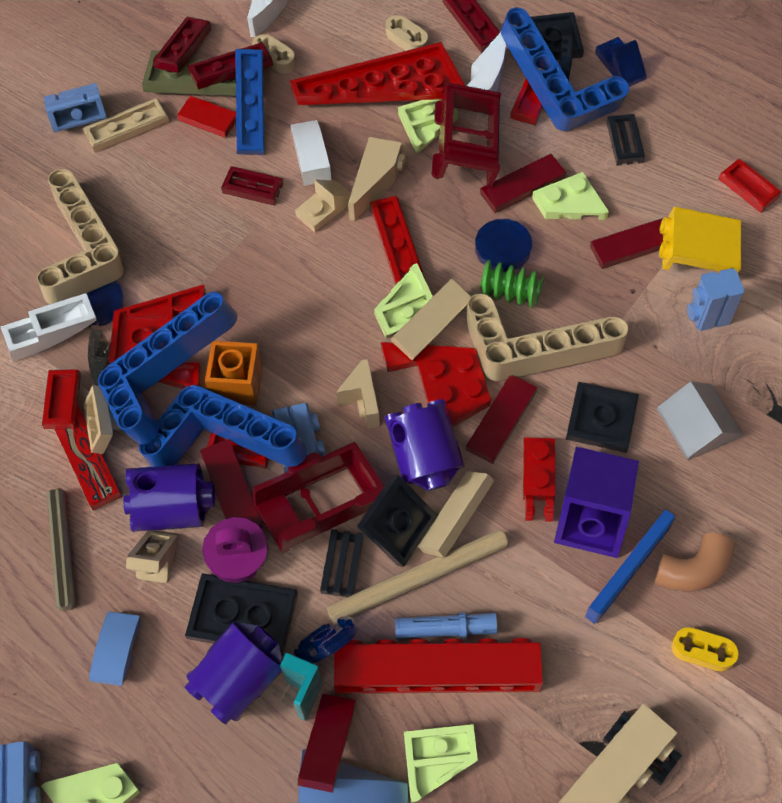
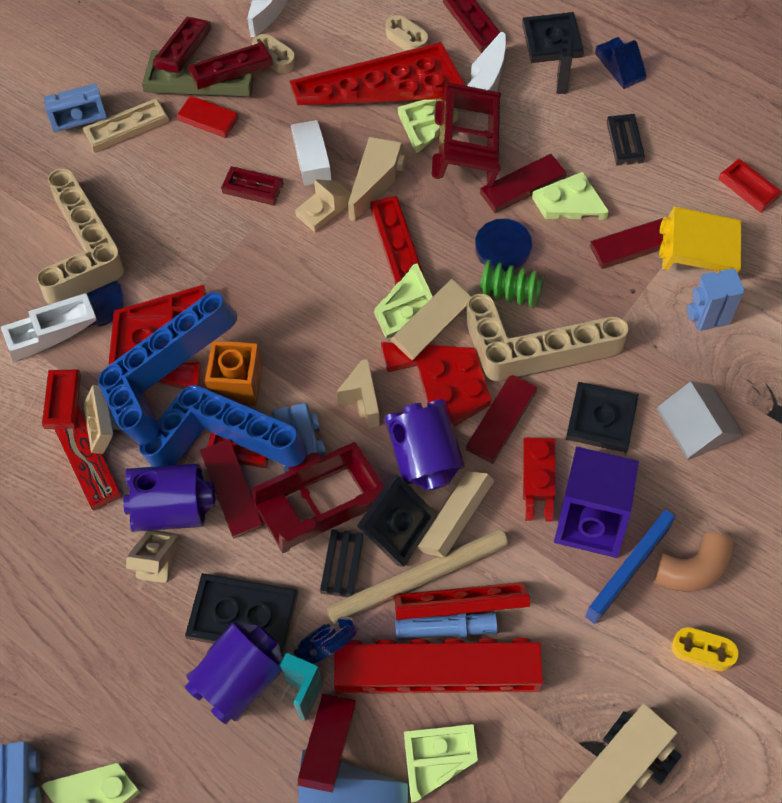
dark tan axle [47,488,76,611] -> none
clear smoke slope [88,329,110,385] -> none
medium blue slope [89,612,141,686] -> none
magenta tile [202,517,269,583] -> none
blue tile [235,49,264,155] -> none
blue beam [501,7,629,131] -> none
red tile [510,79,543,126] -> none
none -> red tile [394,582,530,620]

